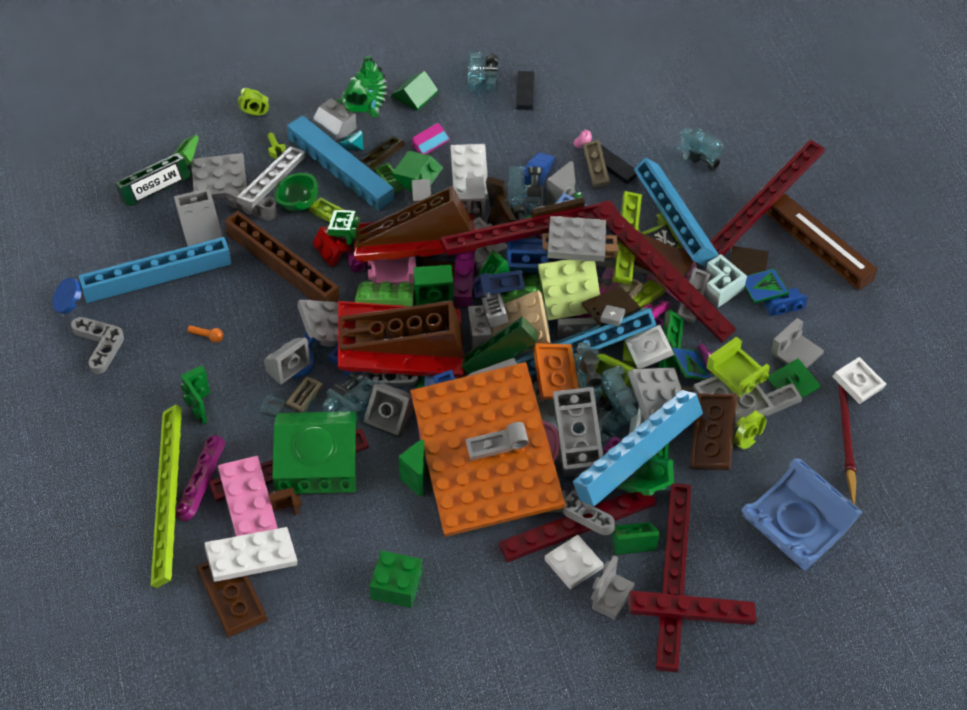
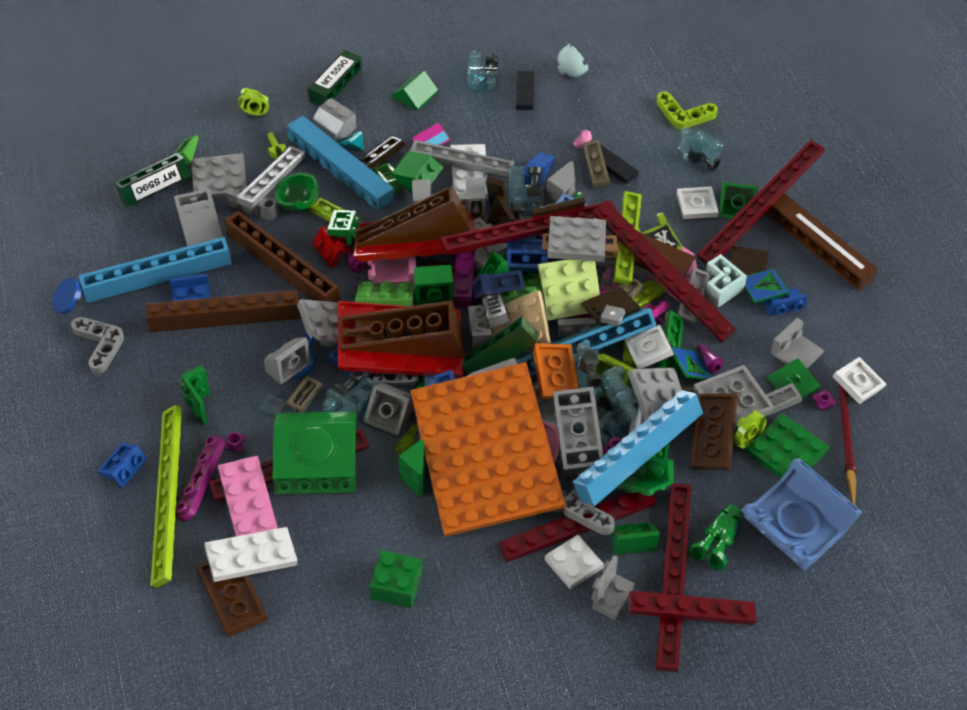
orange bar [187,325,224,342] -> none
reddish brown bracket [269,487,302,515] -> none
green piece [336,56,388,118] -> none
light grey plate [465,422,529,461] -> none
dark azure brick [634,157,719,267] -> none
lime panel [707,337,770,397] -> none
none -> blue bracket [97,443,147,488]
none -> reddish brown brick [146,290,301,332]
none -> blue bracket [170,274,211,301]
none -> magenta plate [224,432,246,452]
none -> brick [307,50,362,106]
none -> clear neon green cone [395,425,418,455]
none -> light grey tile [410,140,514,178]
none -> light aqua cylinder [557,44,589,78]
none -> lime beam [656,92,718,129]
none -> white plate [676,186,719,219]
none -> green piece [689,504,743,570]
none -> green slope [718,182,759,219]
none -> green plate [745,413,830,478]
none -> magenta plate [812,390,836,410]

